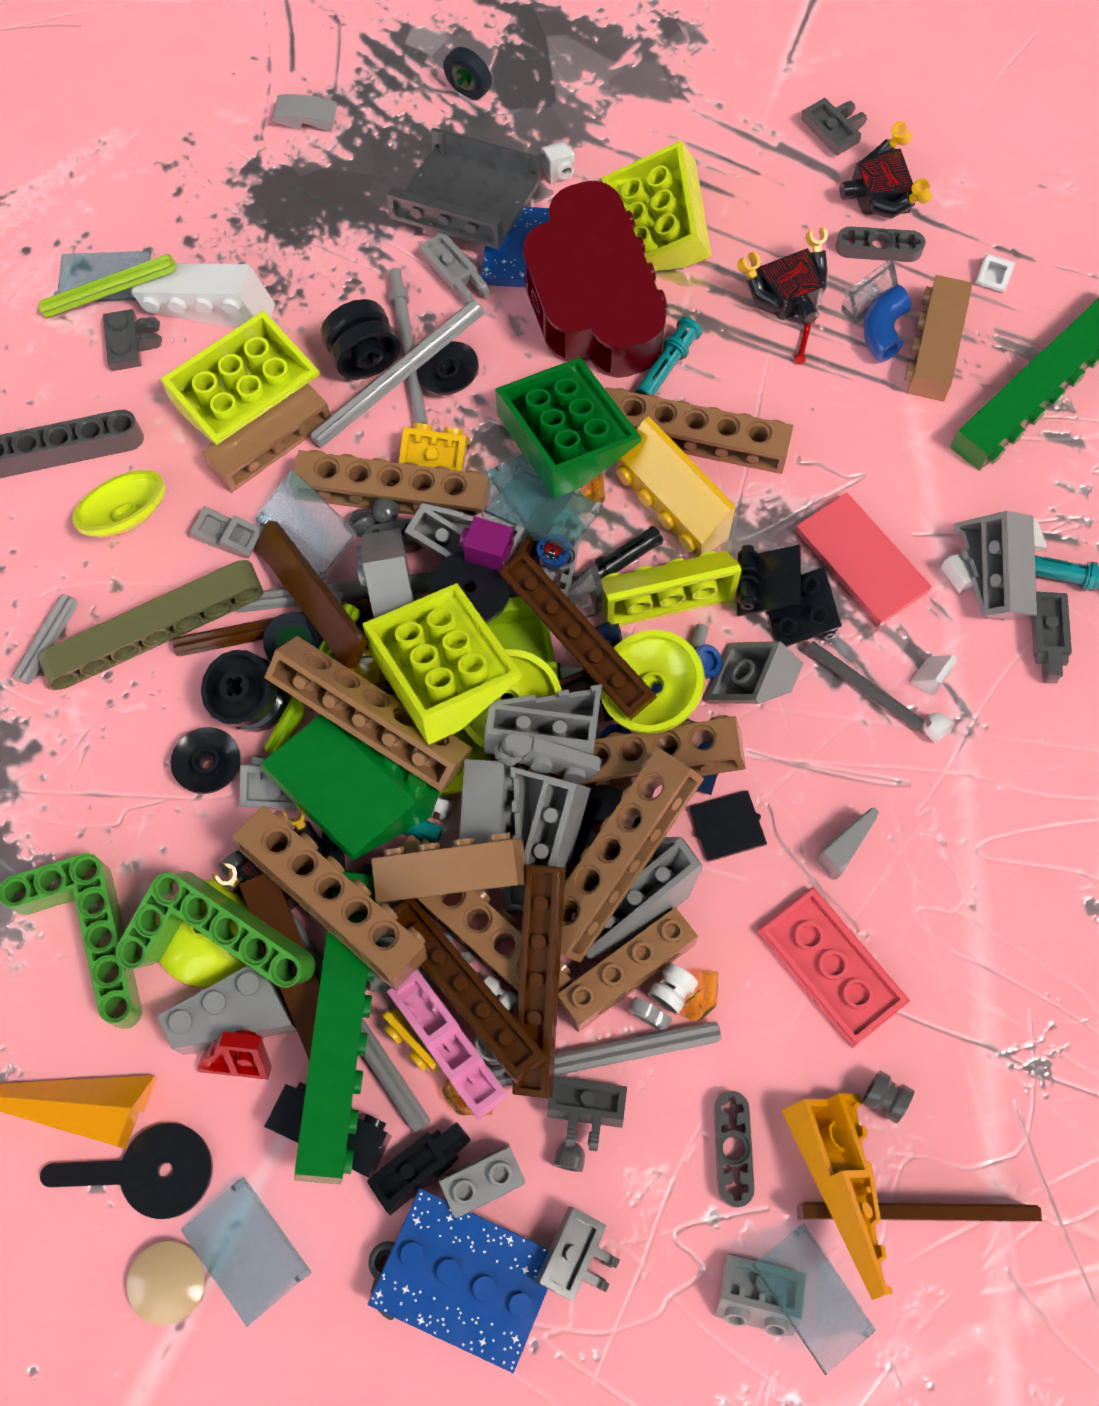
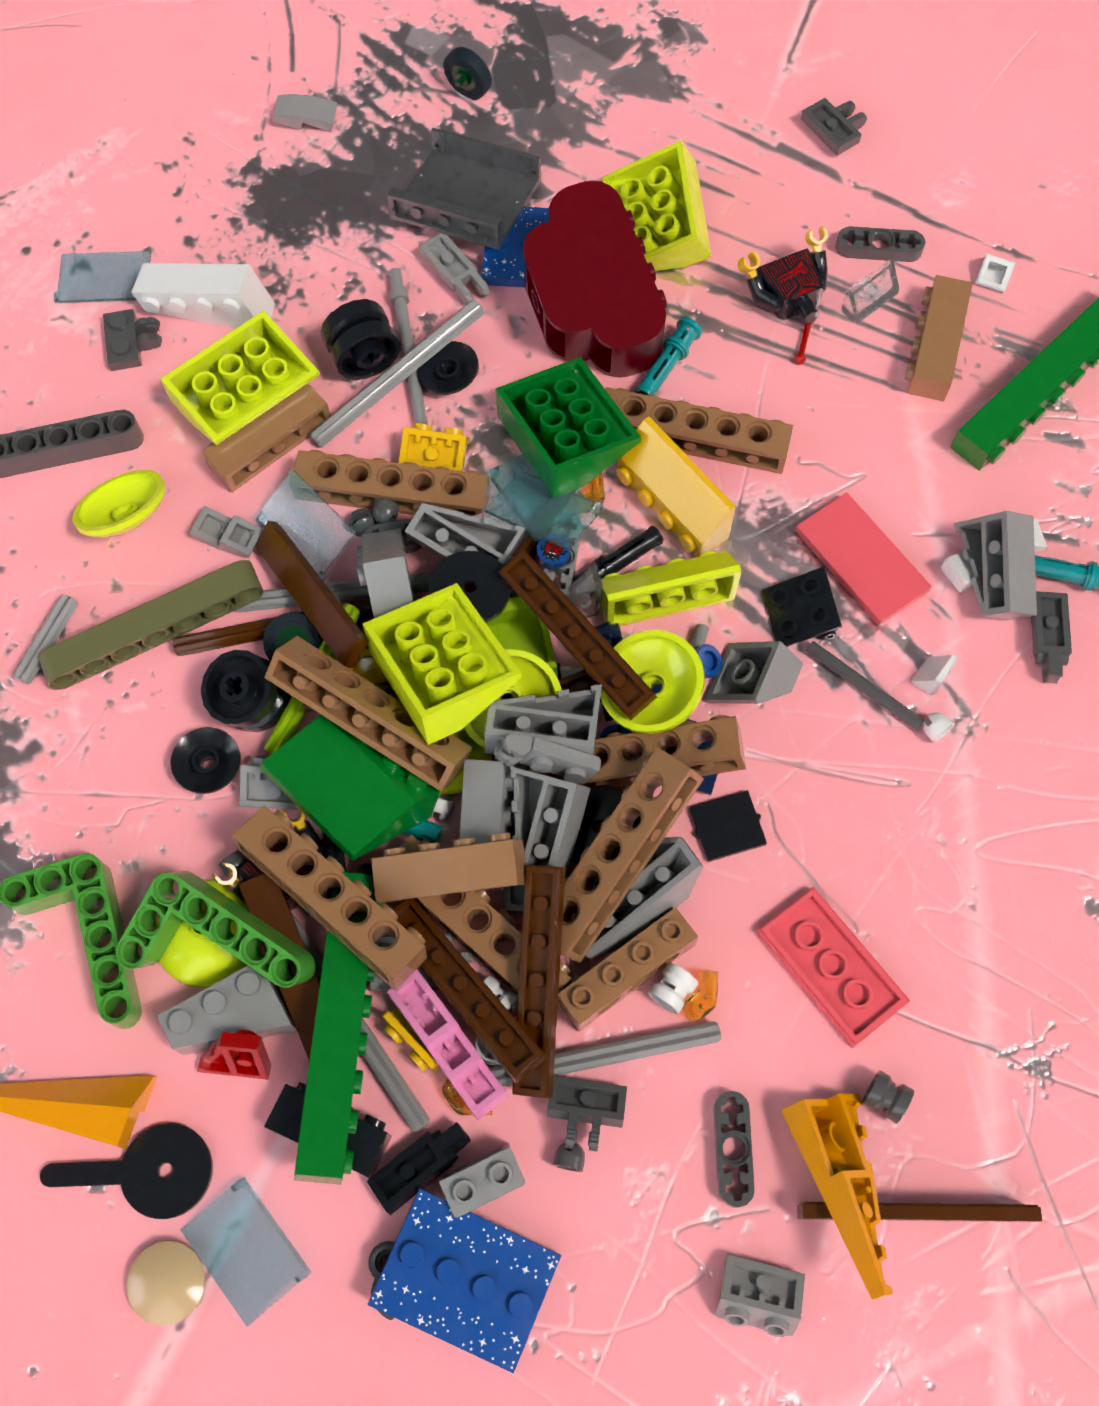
lime axle [38,254,176,318] -> none
magenta brick [459,516,514,571] -> none
hinge [535,1206,620,1302] -> none
white plate [539,141,575,184] -> none
light grey tile [628,996,672,1031] -> none
black hinge [737,544,801,617] -> none
clear light blue piece [752,1223,876,1375] -> none
light grey slope [817,807,879,880] -> none
black torso [839,121,932,219] -> none
blue cylinder [864,284,911,363] -> none

